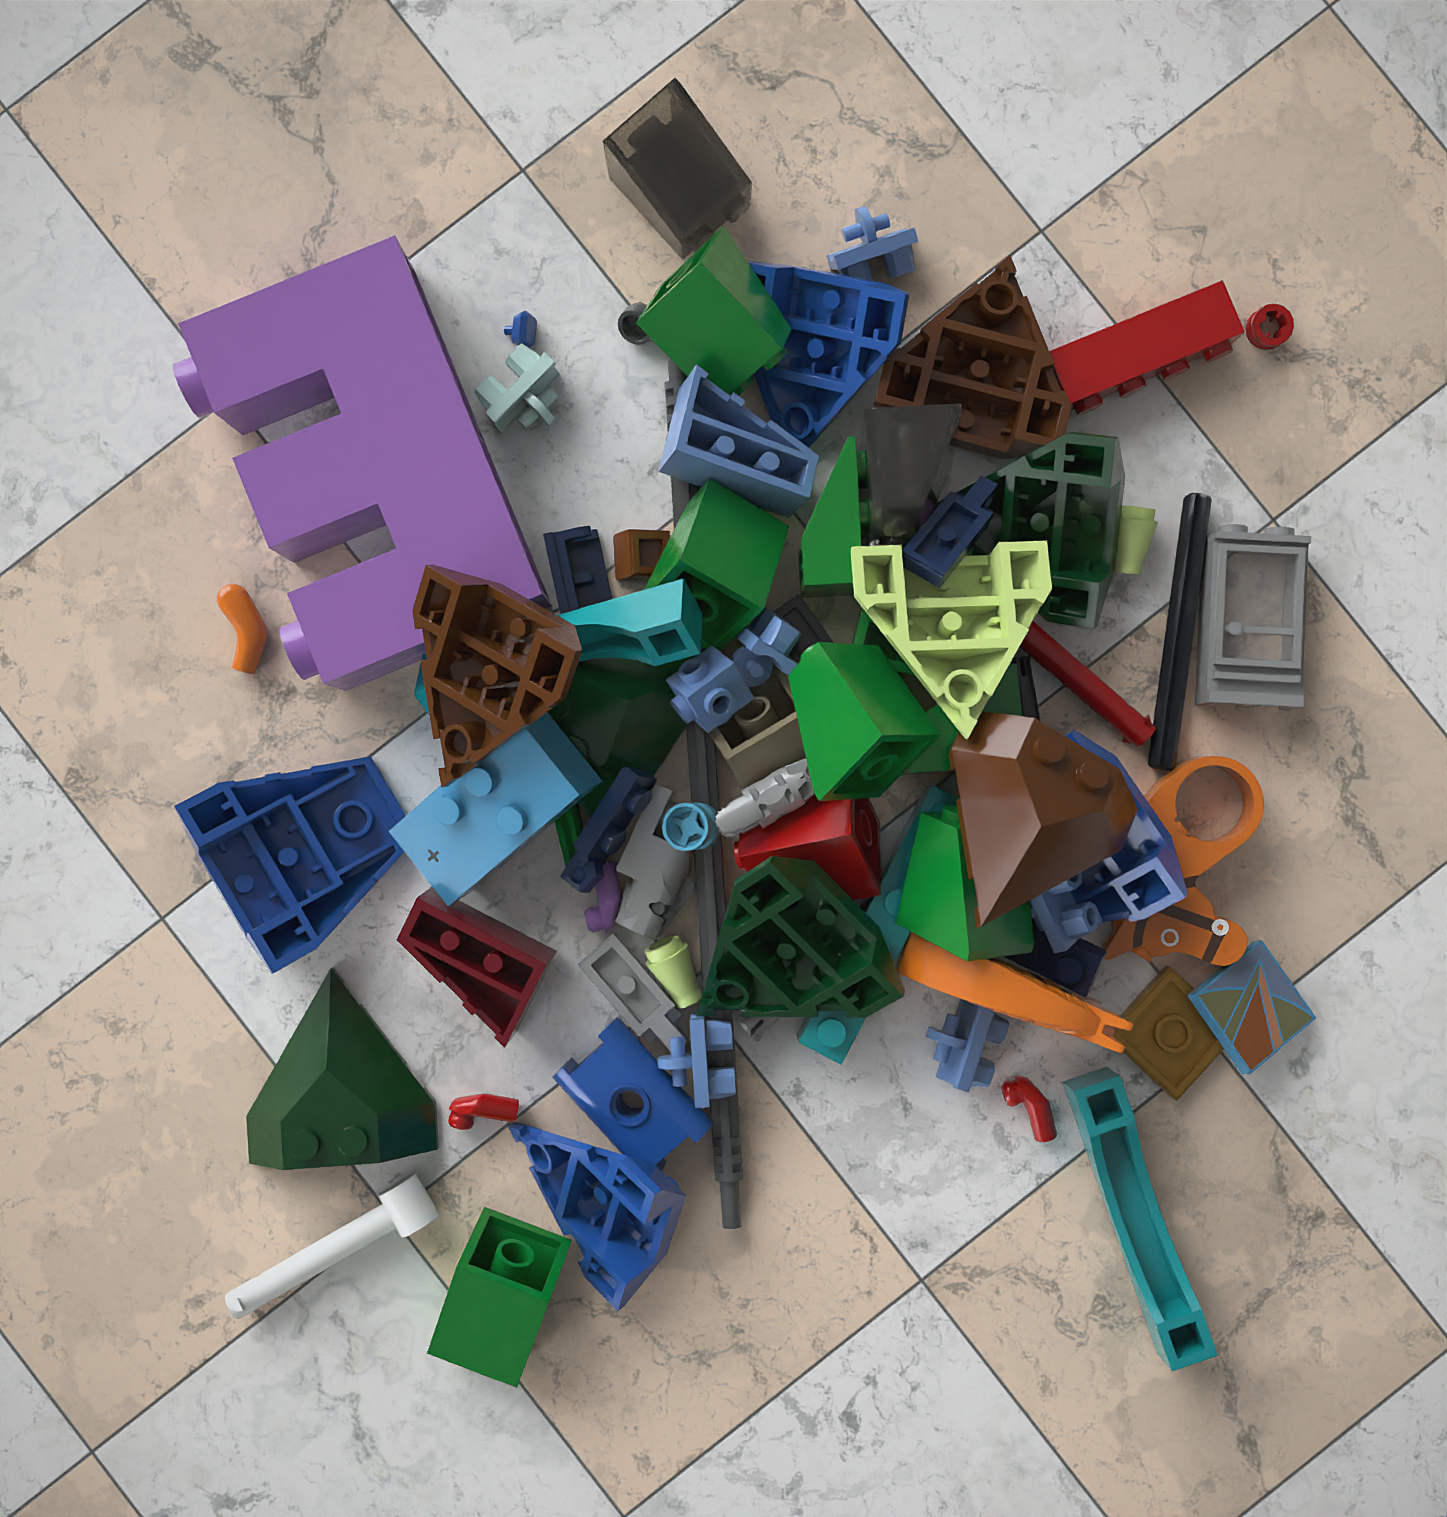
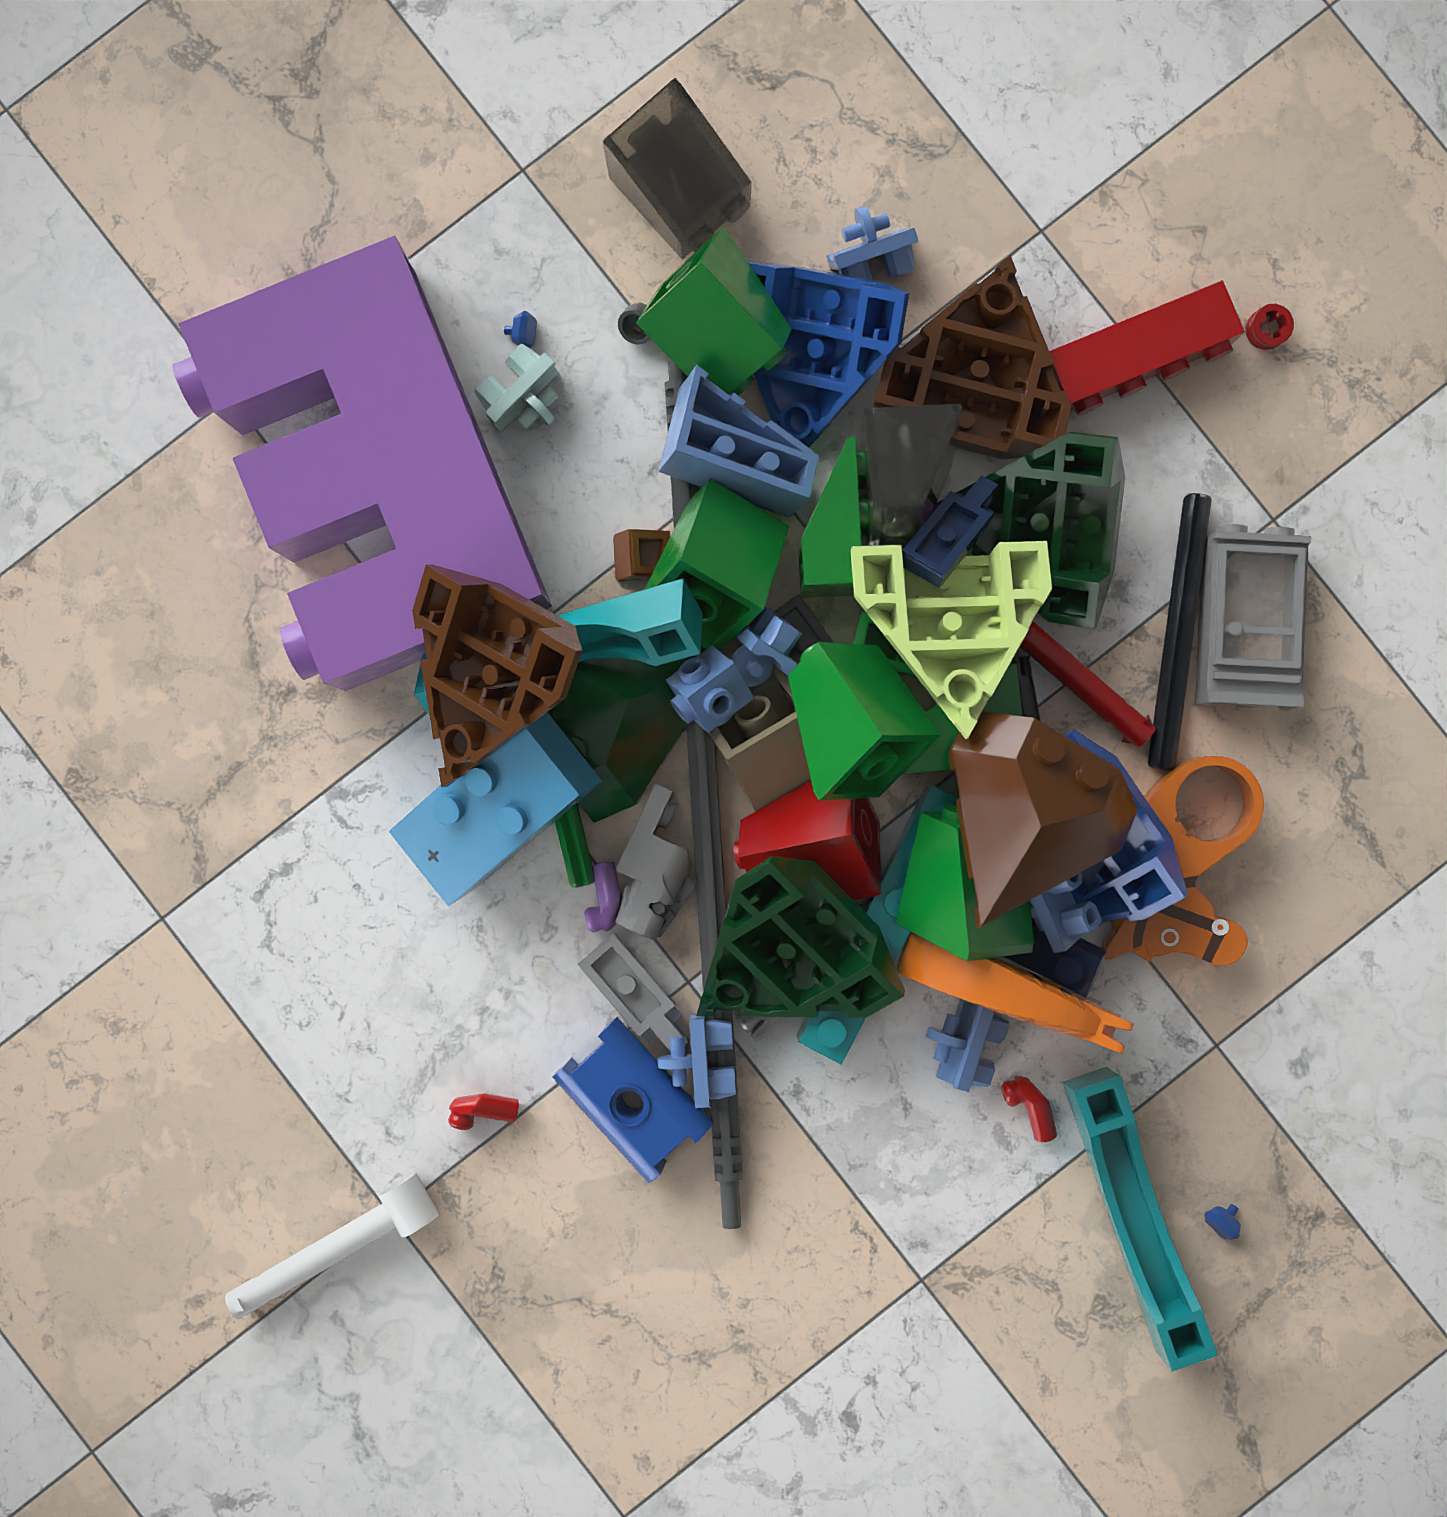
blue wedge [174,756,406,974] -> none
orange arm [217,584,267,674] -> none
dark green wedge [246,967,439,1170] -> none
dark red wedge [397,887,557,1048] -> none
green slope [427,1207,572,1388] -> none
blue wedge [508,1122,687,1311] -> none
dark blue hinge [543,526,612,614] -> none
dark blue hinge [560,767,658,893] -> none
yellowish green cone [644,934,702,1009] -> none
medium azure wheel [662,802,721,851] -> none
light grey hinge [714,758,815,839] -> none
pearl gold tile [1113,965,1224,1101] -> none
yellowish green cone [1114,505,1158,575] -> none
tile [1187,940,1316,1074] -> none
none -> blue rock [1205,1204,1241,1240]

